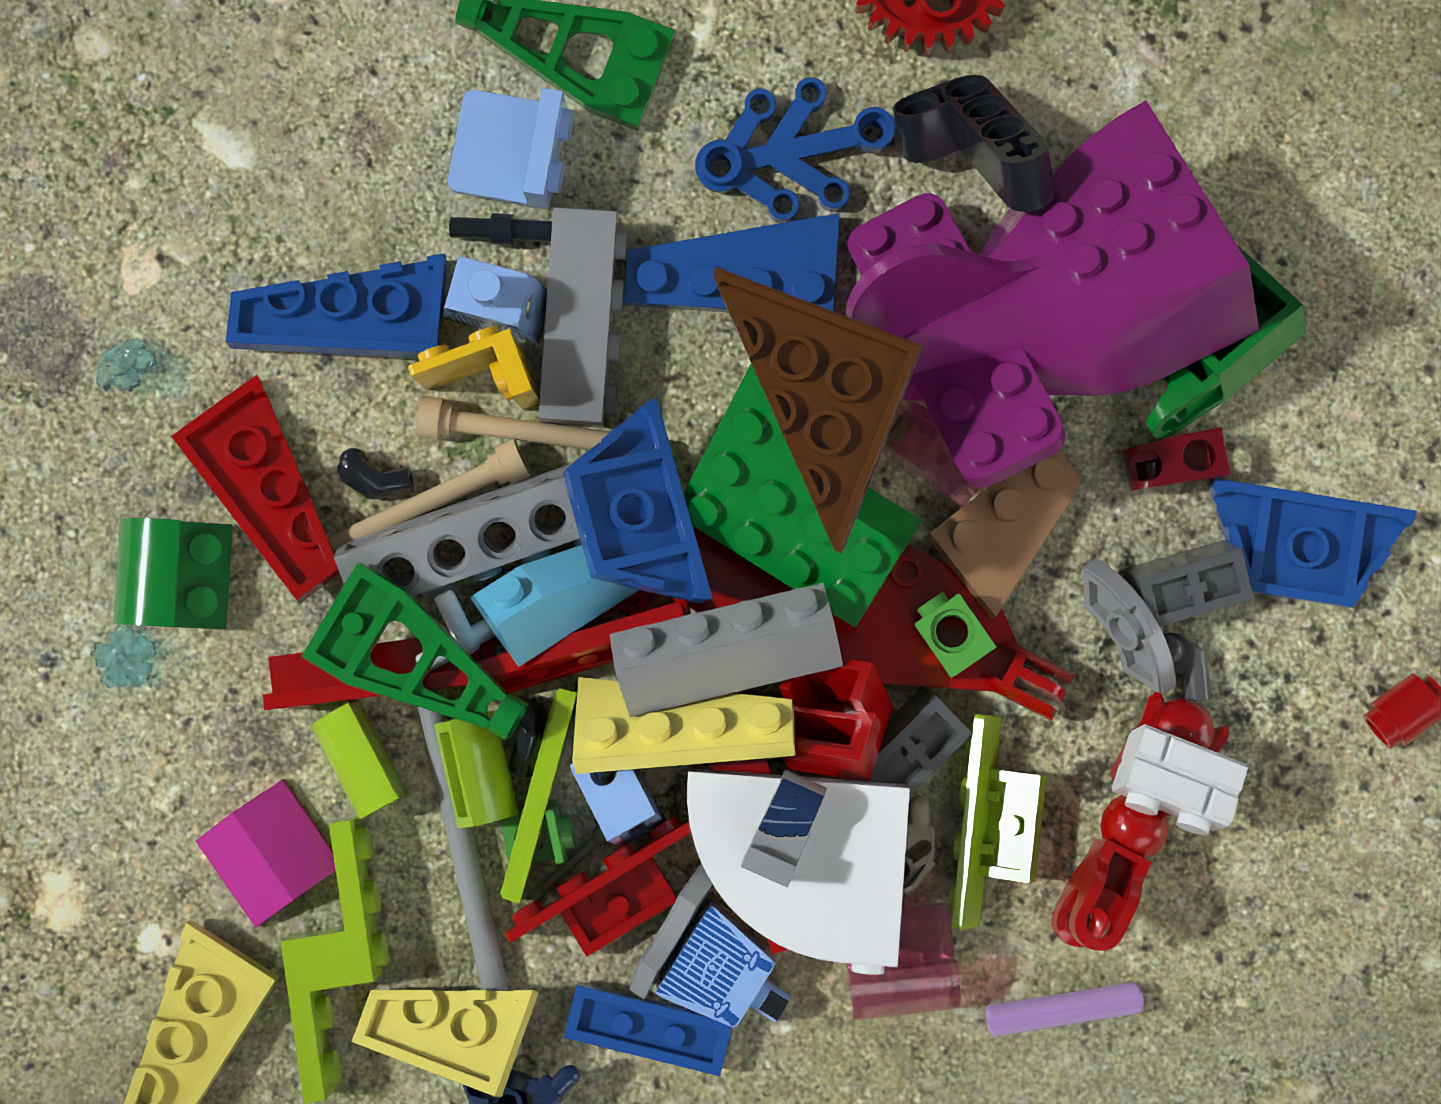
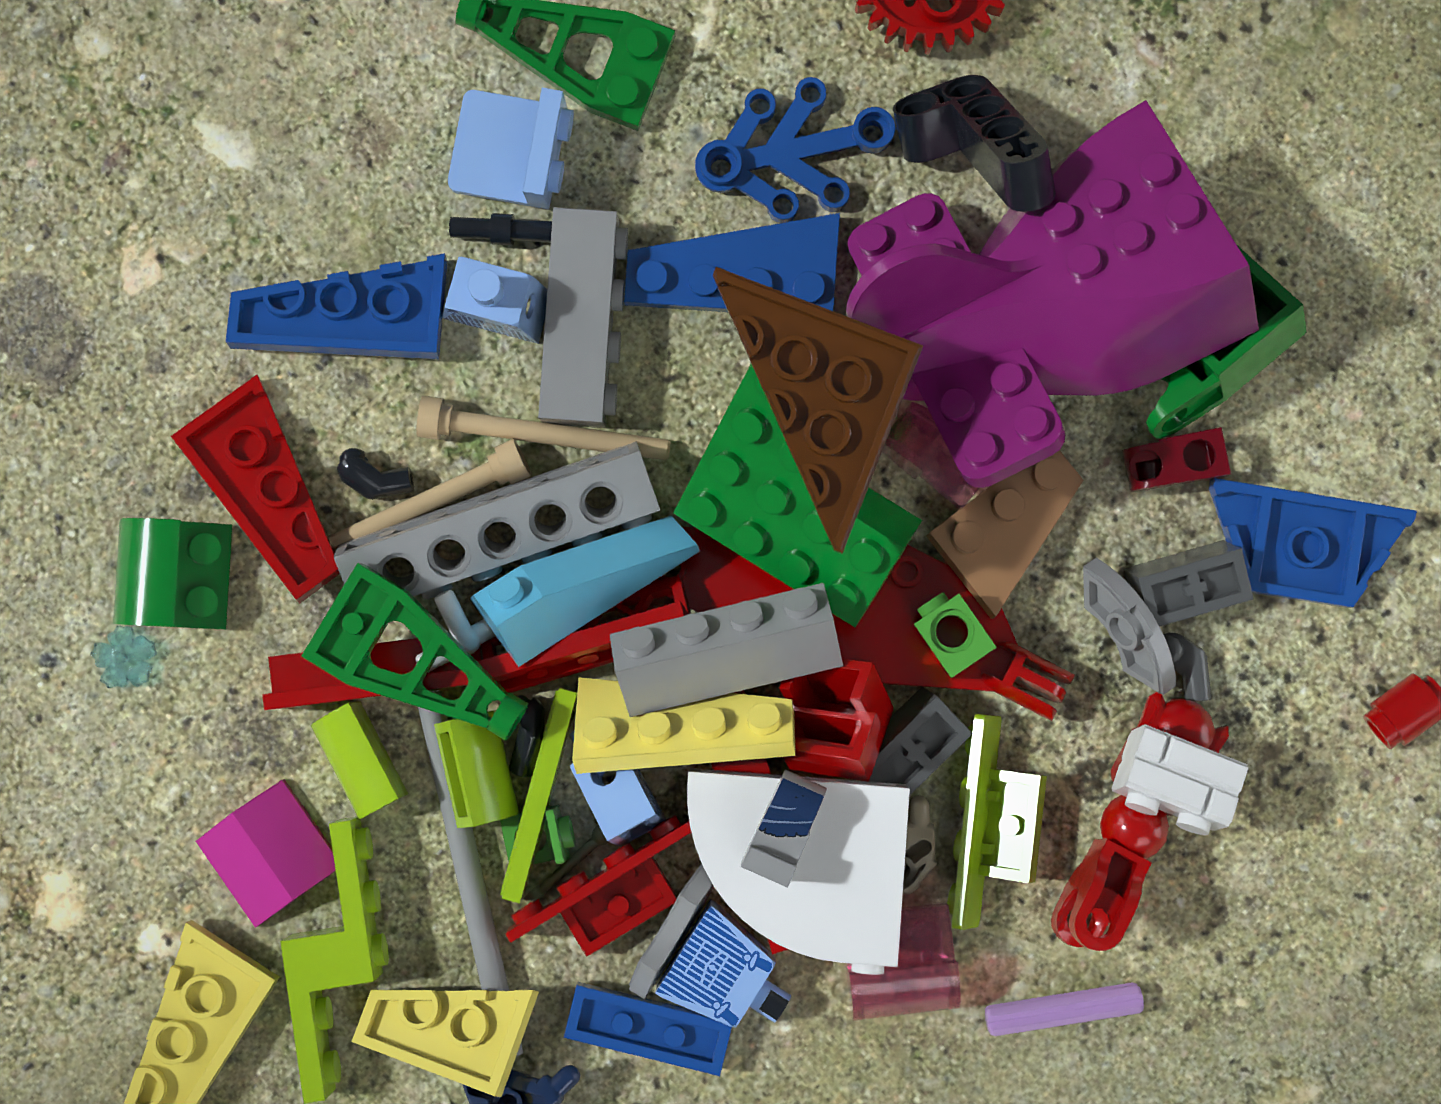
clear light blue plant [96,338,157,392] -> none
yellow bracket [407,326,540,410] -> none
blue wing [563,398,712,604] -> none

